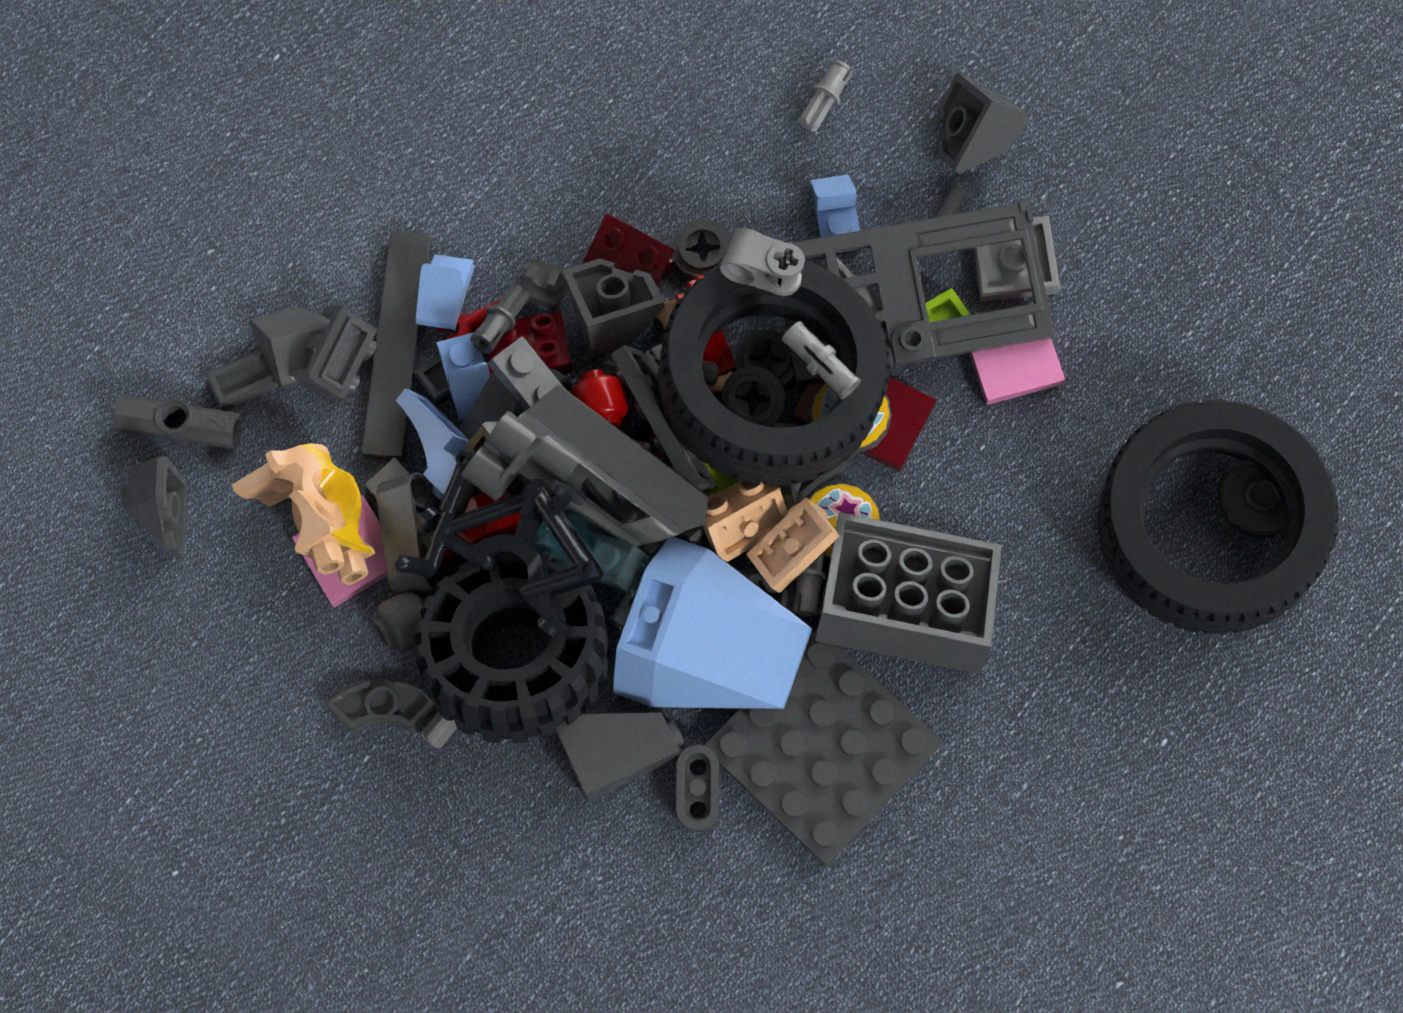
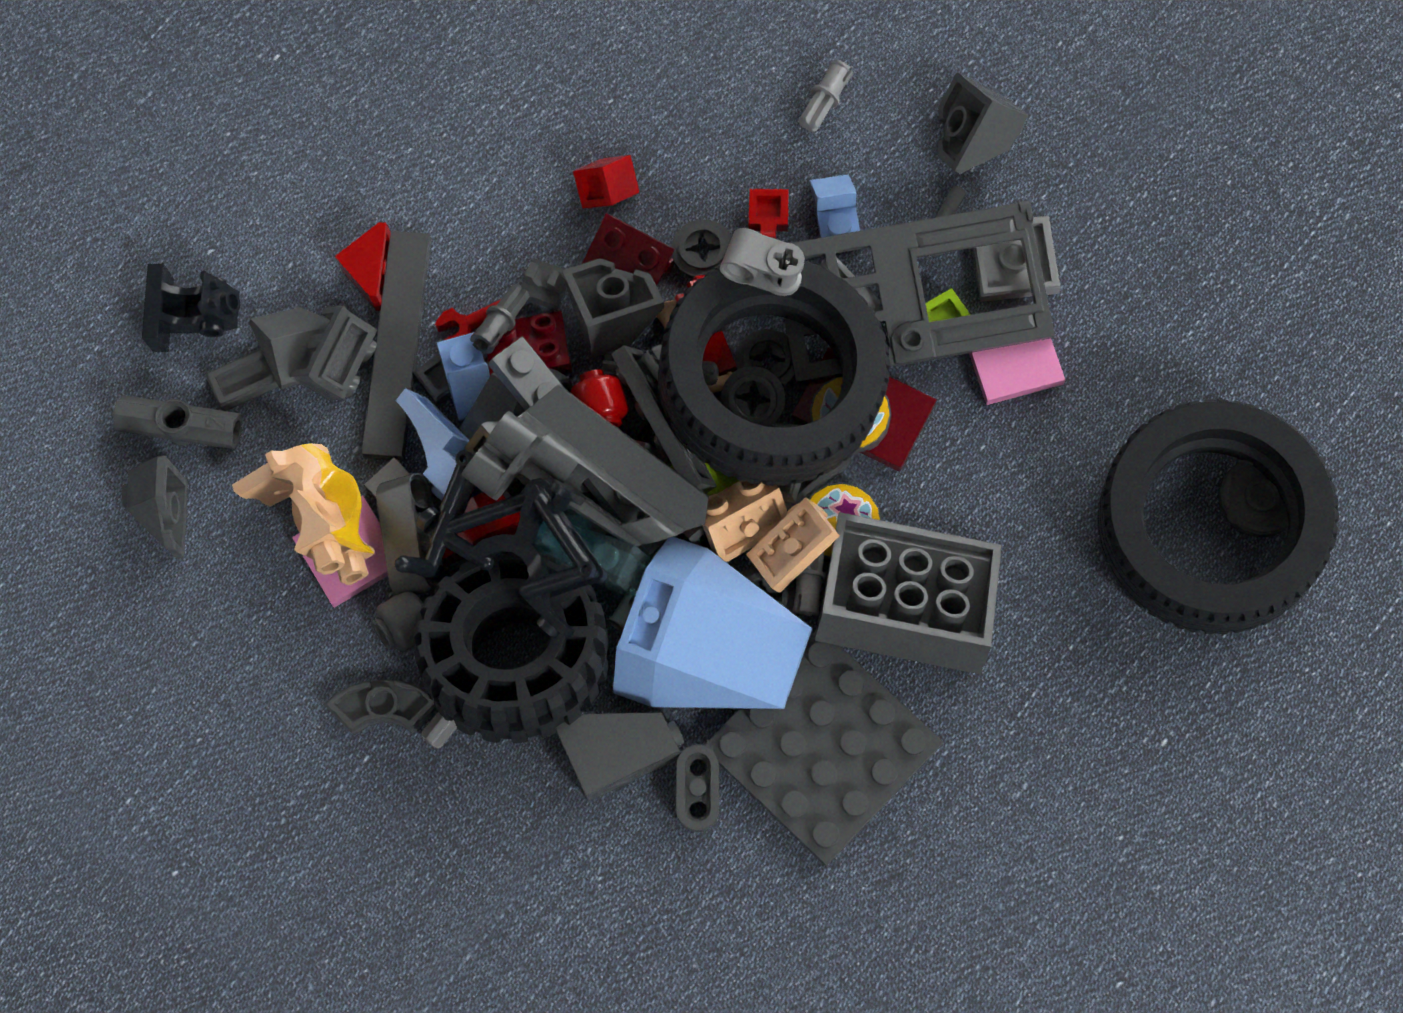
light blue slope [416,254,474,330] -> none
light grey pin [782,321,861,399] -> none
none -> black tile [142,264,240,352]
none -> red slope [335,222,391,311]
none -> red panel [573,155,639,209]
none -> red plate [749,189,789,239]

